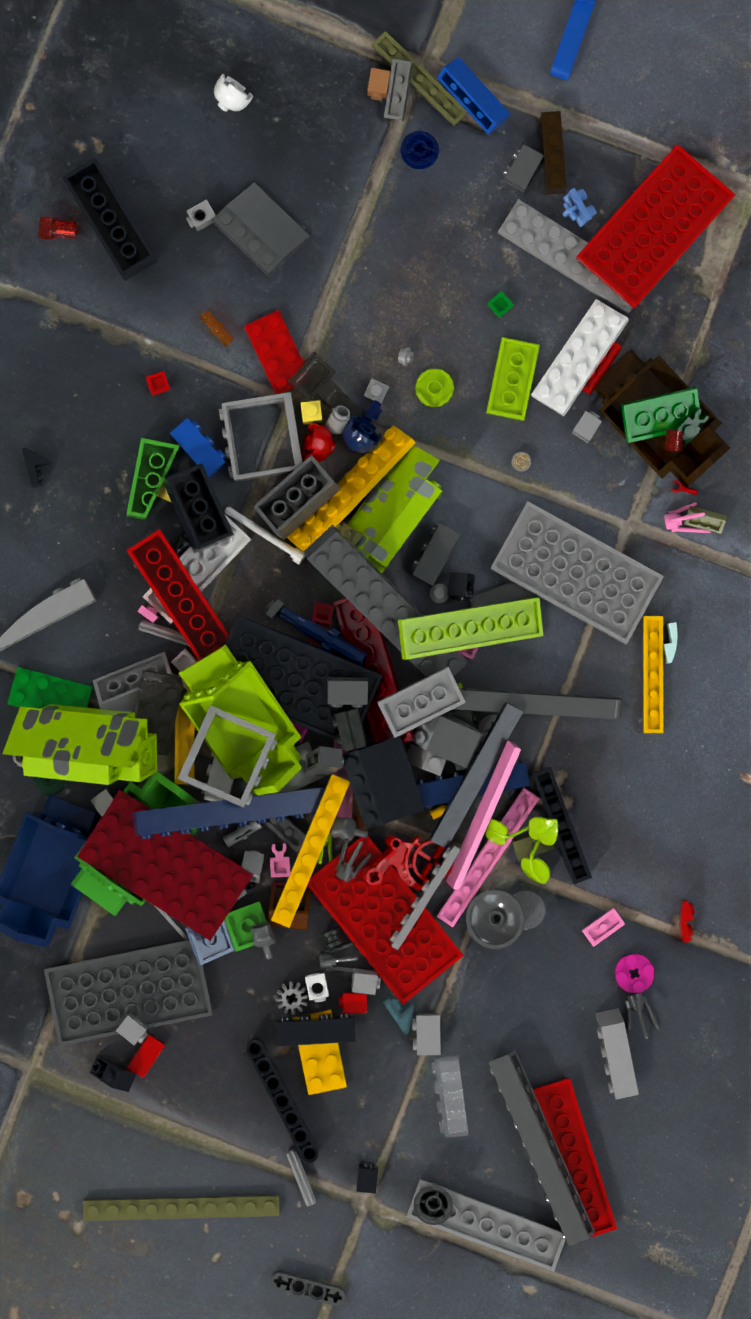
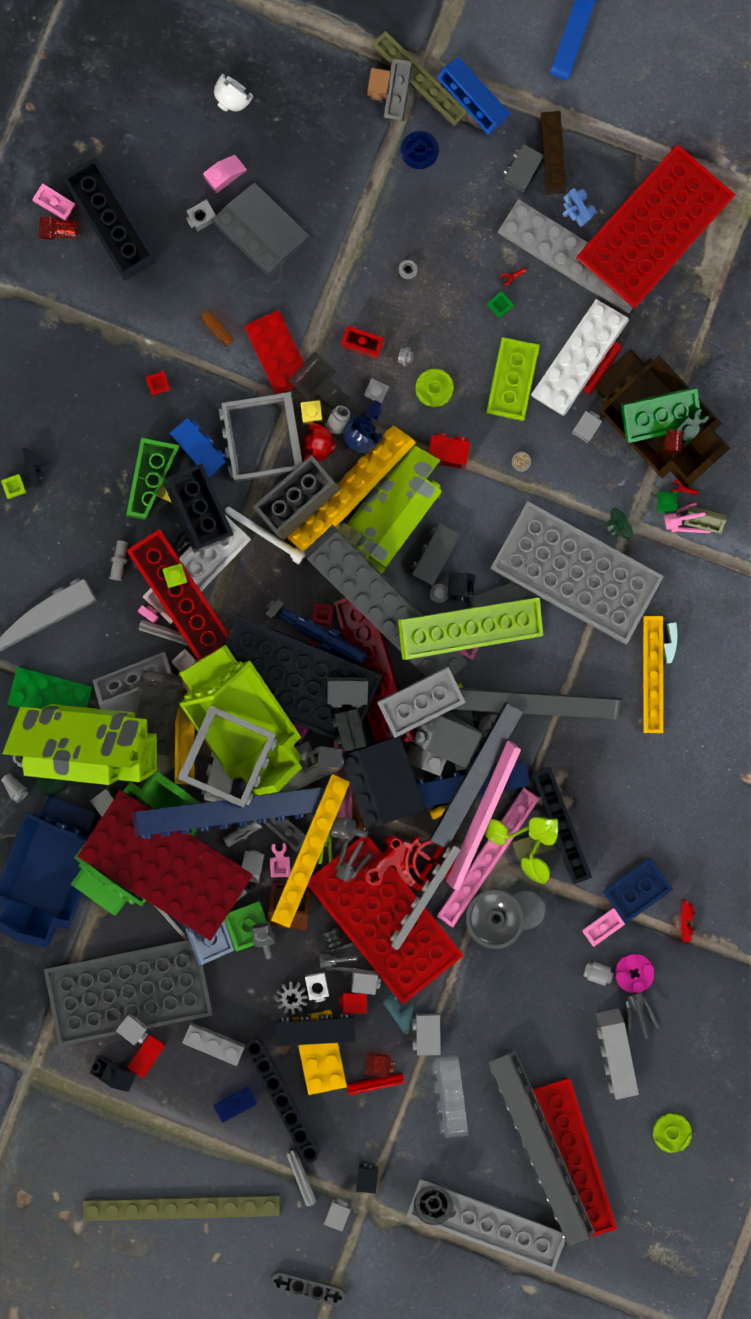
none -> lime plate [1,474,27,499]
none -> light grey cone [1,773,29,803]
none -> bright pink plate [32,183,76,221]
none -> light grey pin [109,540,129,581]
none -> lime plate [163,563,187,588]
none -> light grey brick [183,1022,245,1066]
none -> bright pink slope [203,155,247,194]
none -> clear blue plate [213,1087,257,1123]
none -> light grey brick [324,1198,351,1231]
none -> red brick [341,326,384,360]
none -> red axle [347,1073,404,1095]
none -> clear red brick [365,1052,394,1078]
none -> light grey plate [398,260,418,279]
none -> red brick [429,433,470,469]
none -> red hand [500,268,526,286]
none -> light grey brick [583,961,614,986]
none -> dark blue plate [602,857,673,924]
none -> clear green piece [607,508,633,539]
none -> lime tile [653,1113,692,1153]
none -> green plate [657,492,677,513]

